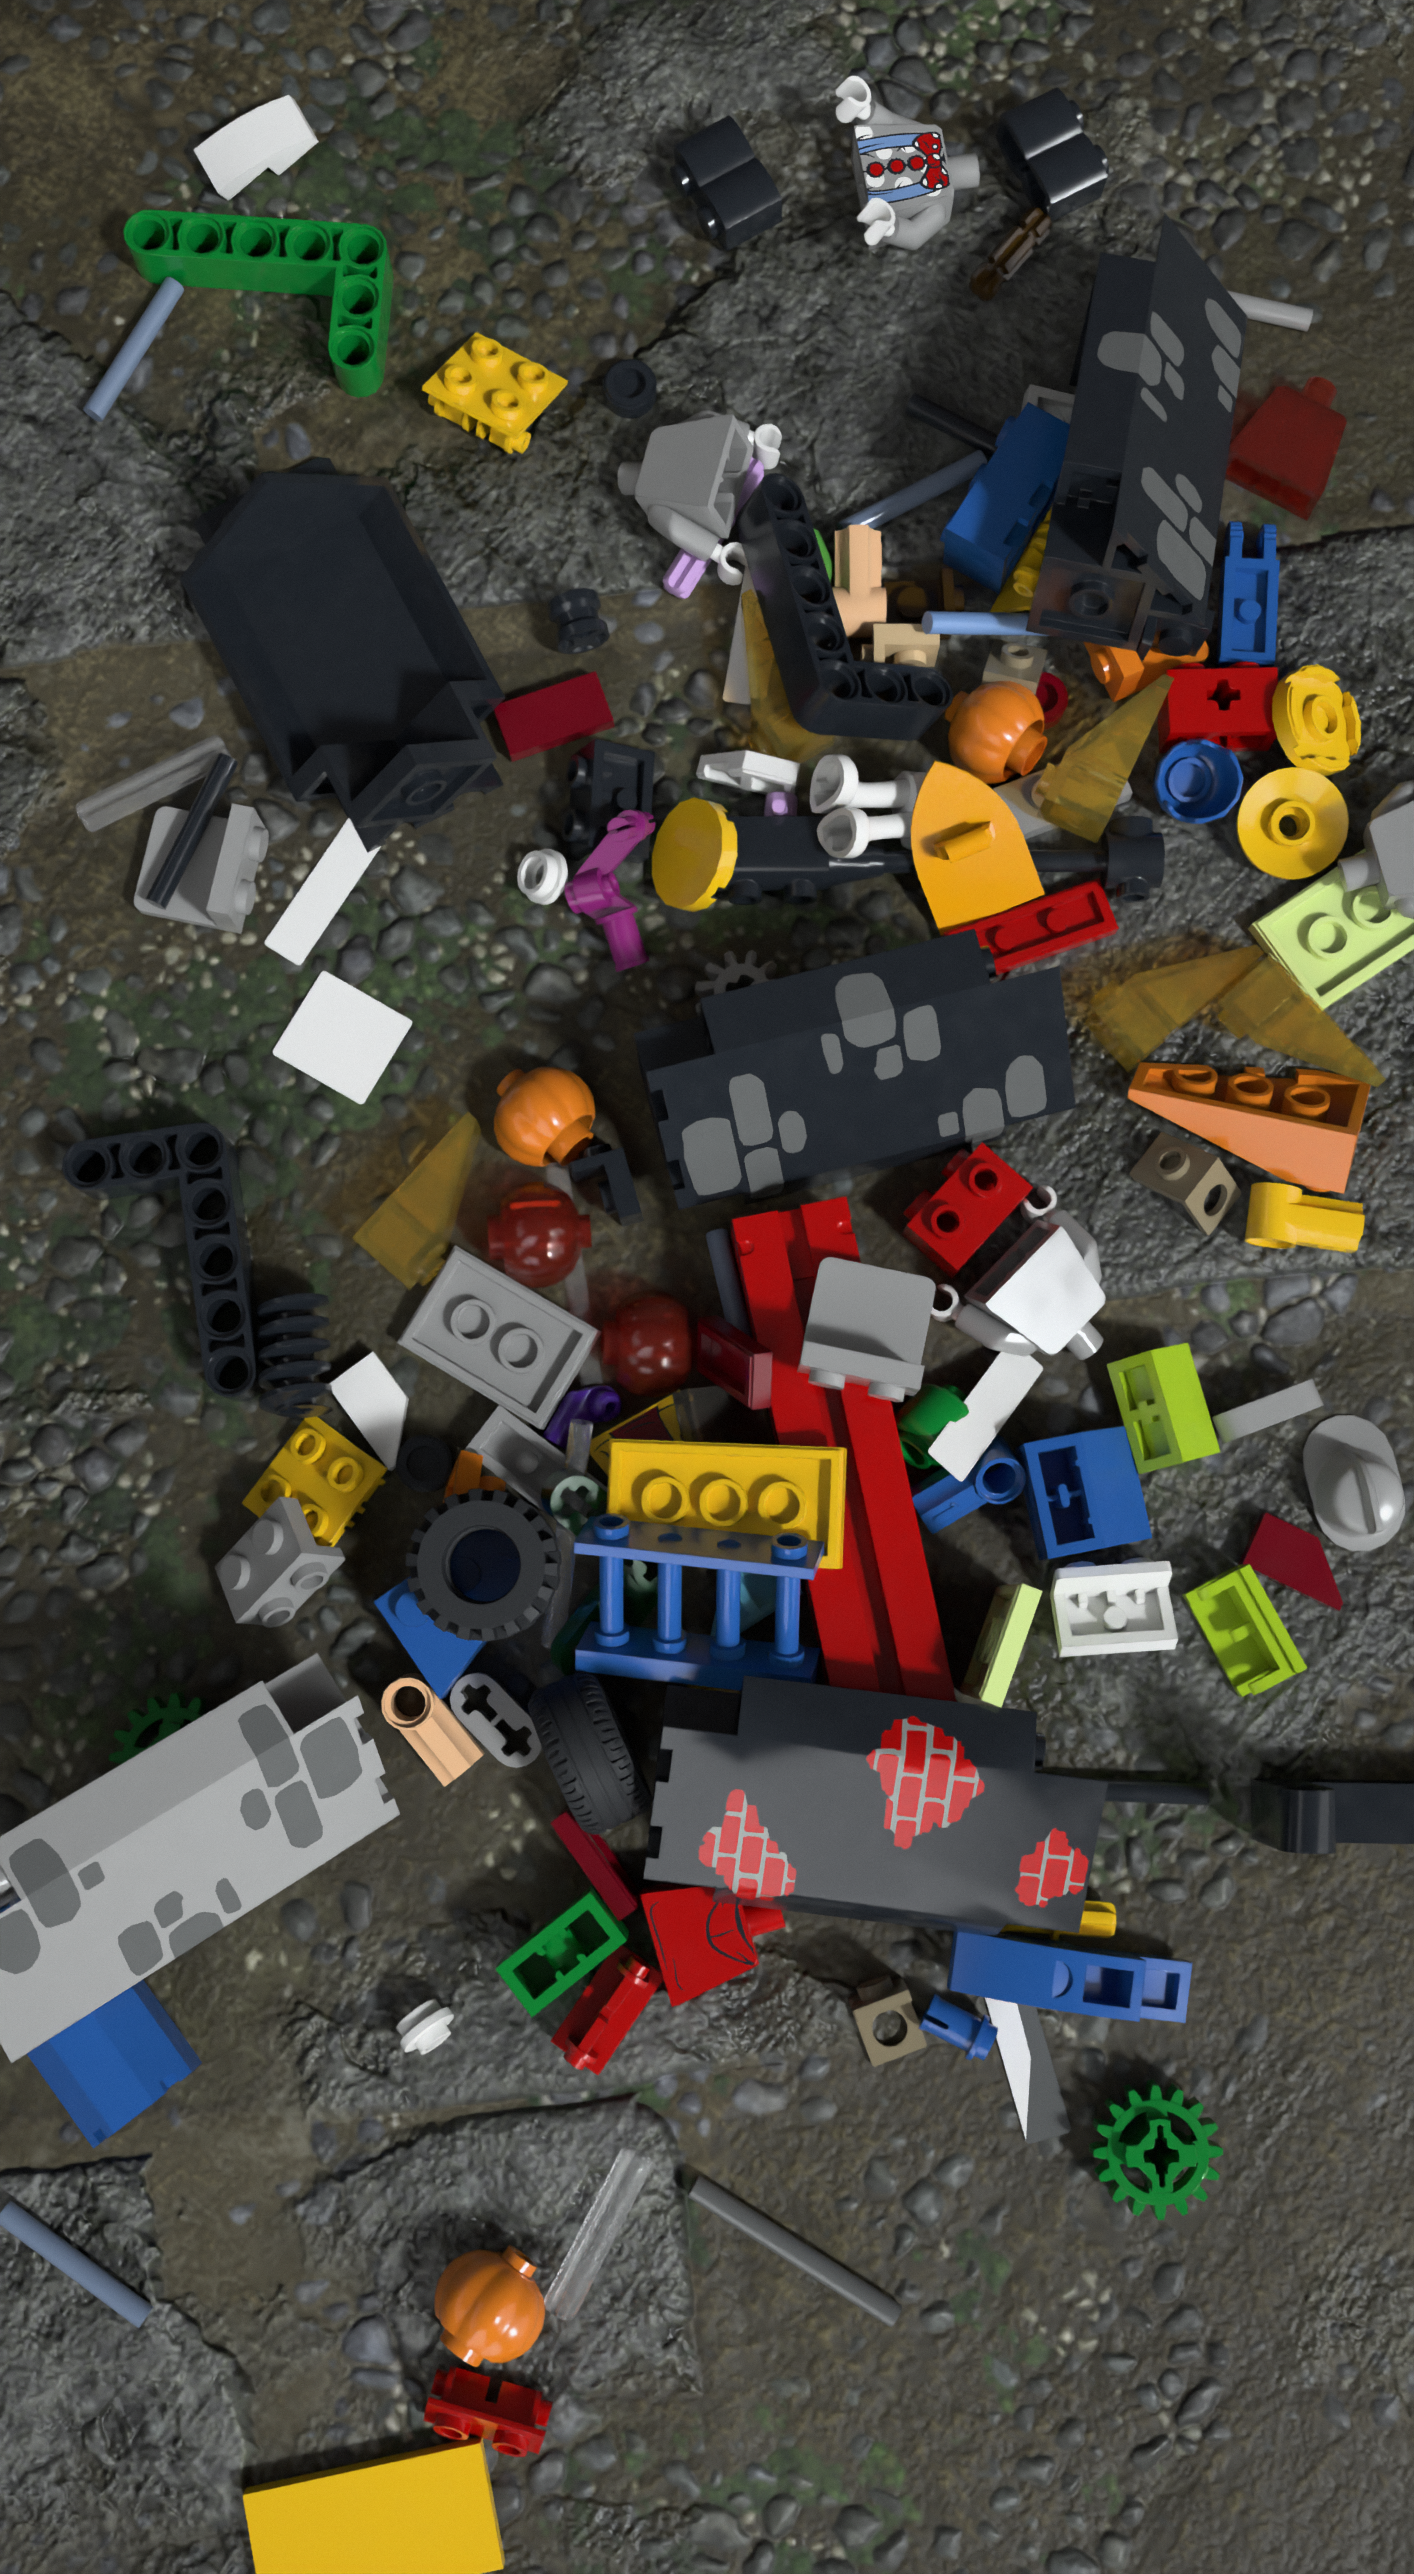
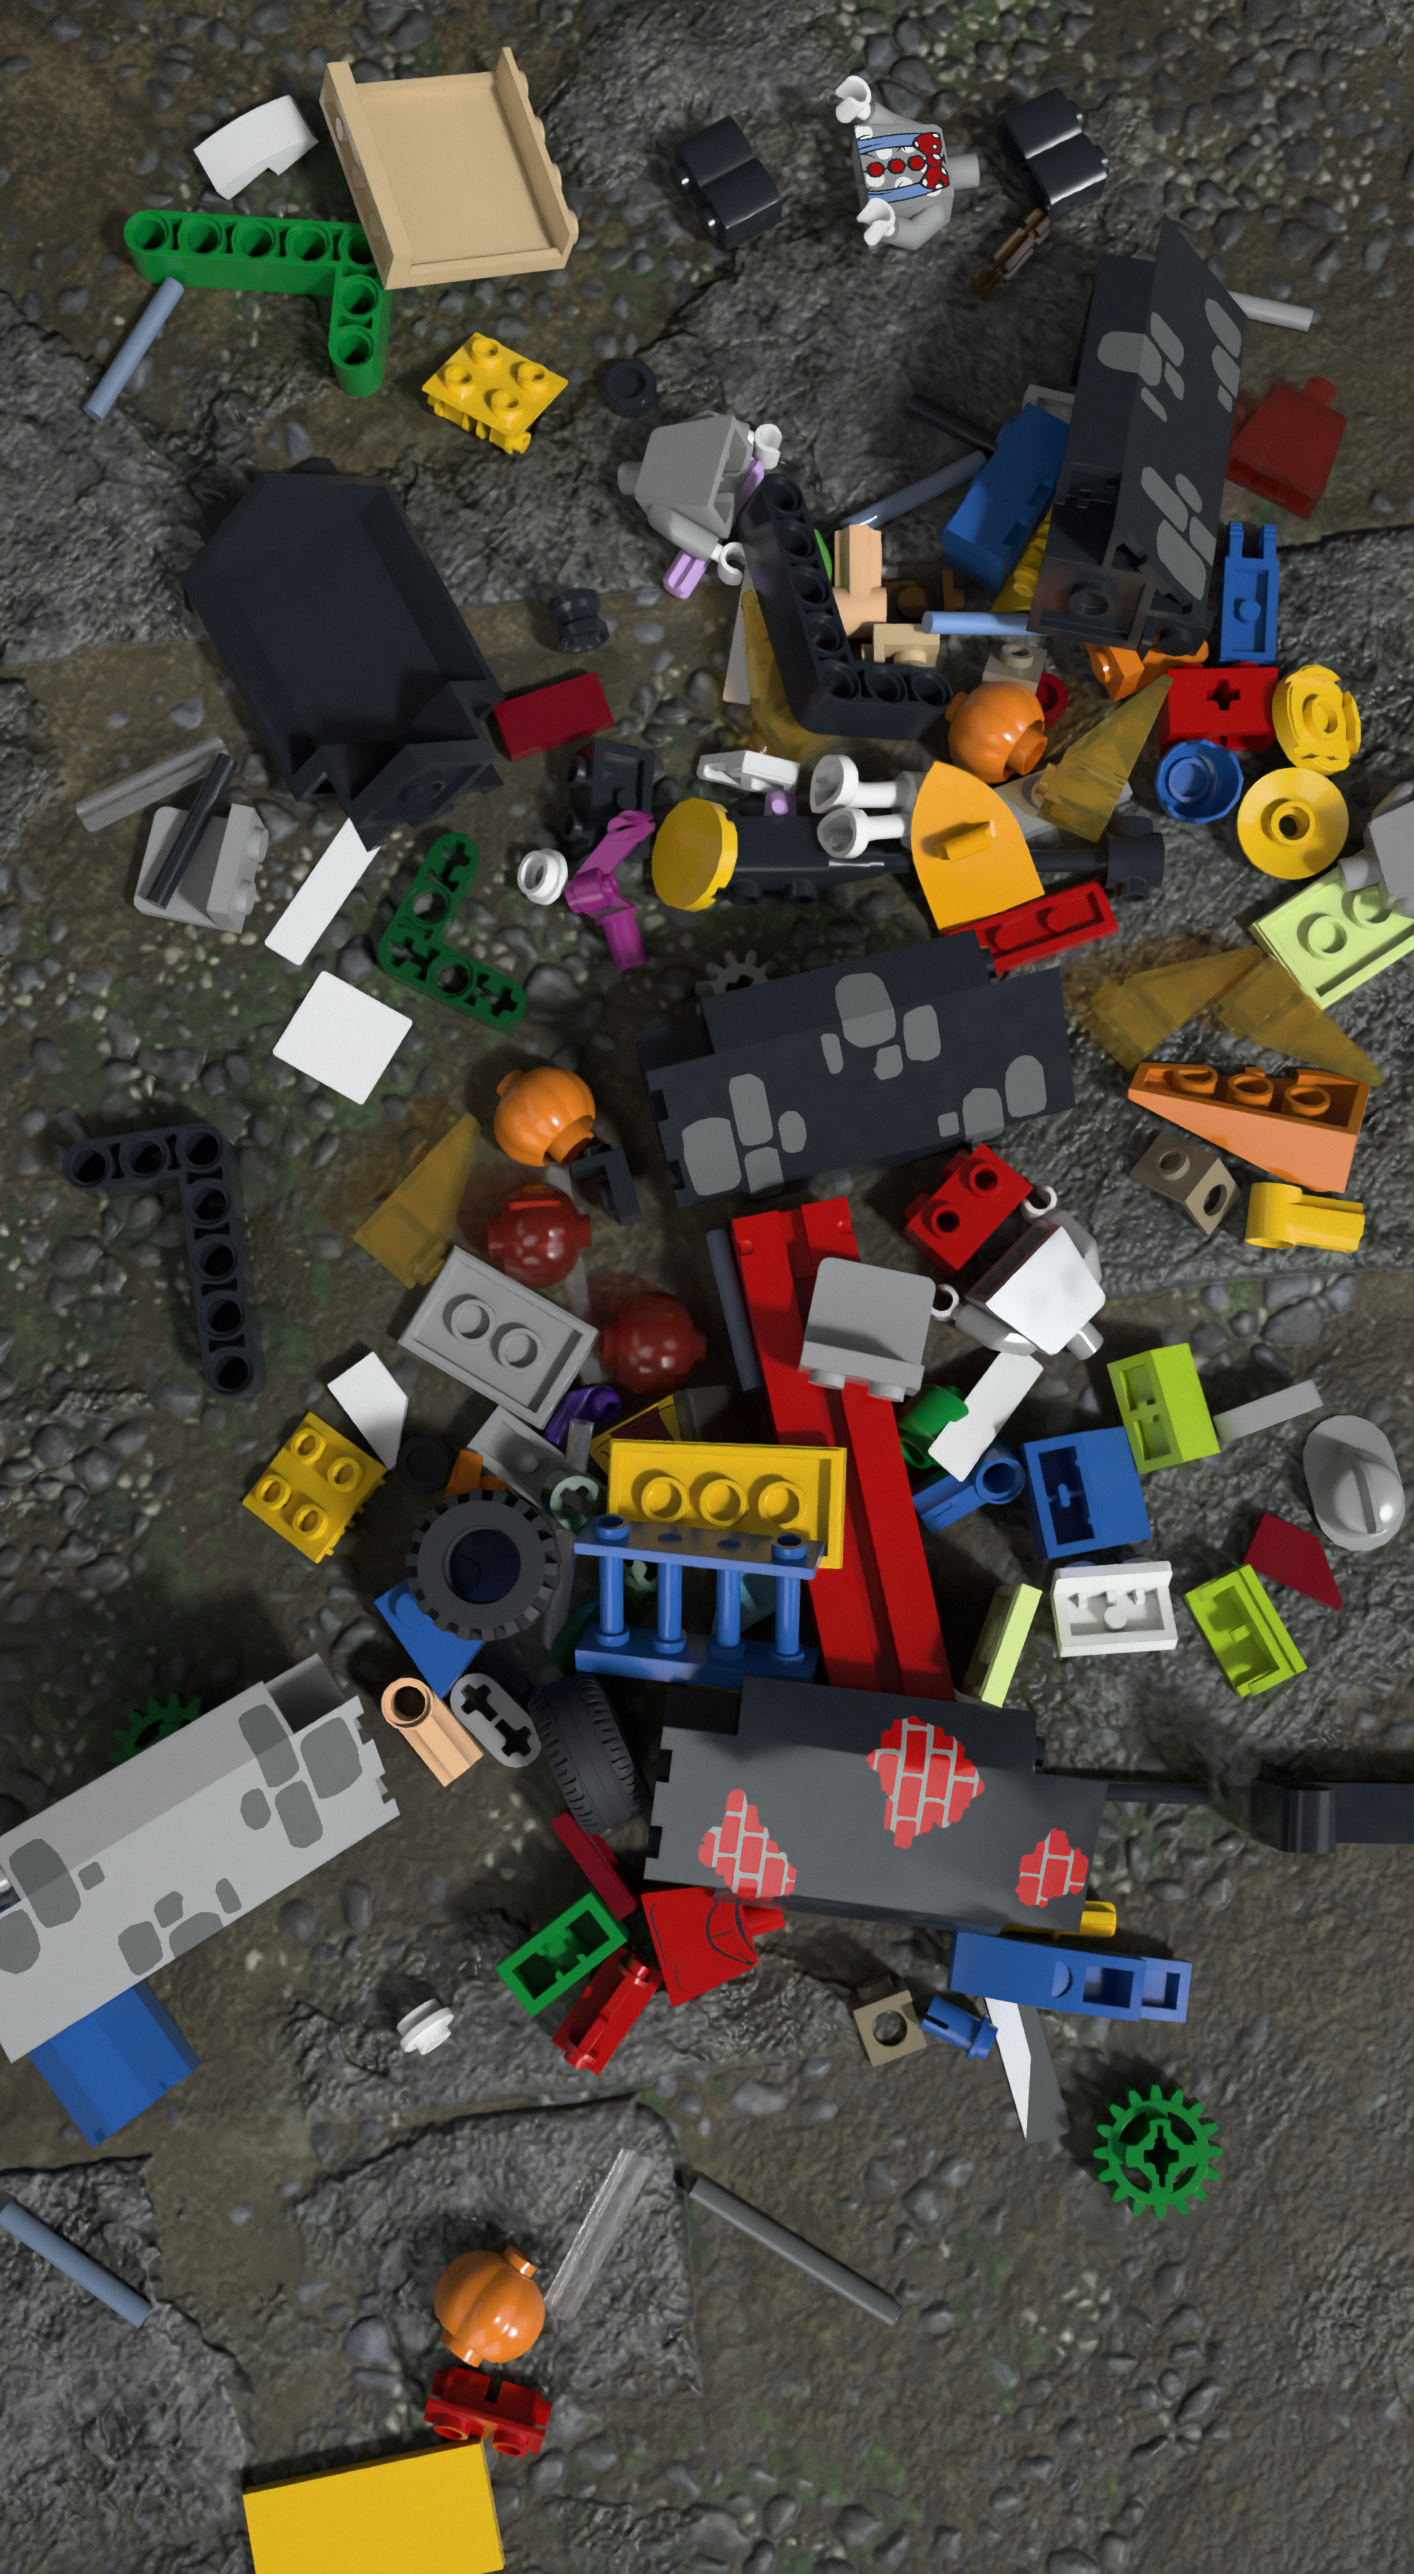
light grey bracket [215,1496,345,1628] -> none
black piece [256,1293,333,1418] -> none
dark red tile [697,1315,773,1410] -> none
none -> tan panel [319,47,579,290]
none -> dark green beam [378,832,528,1032]

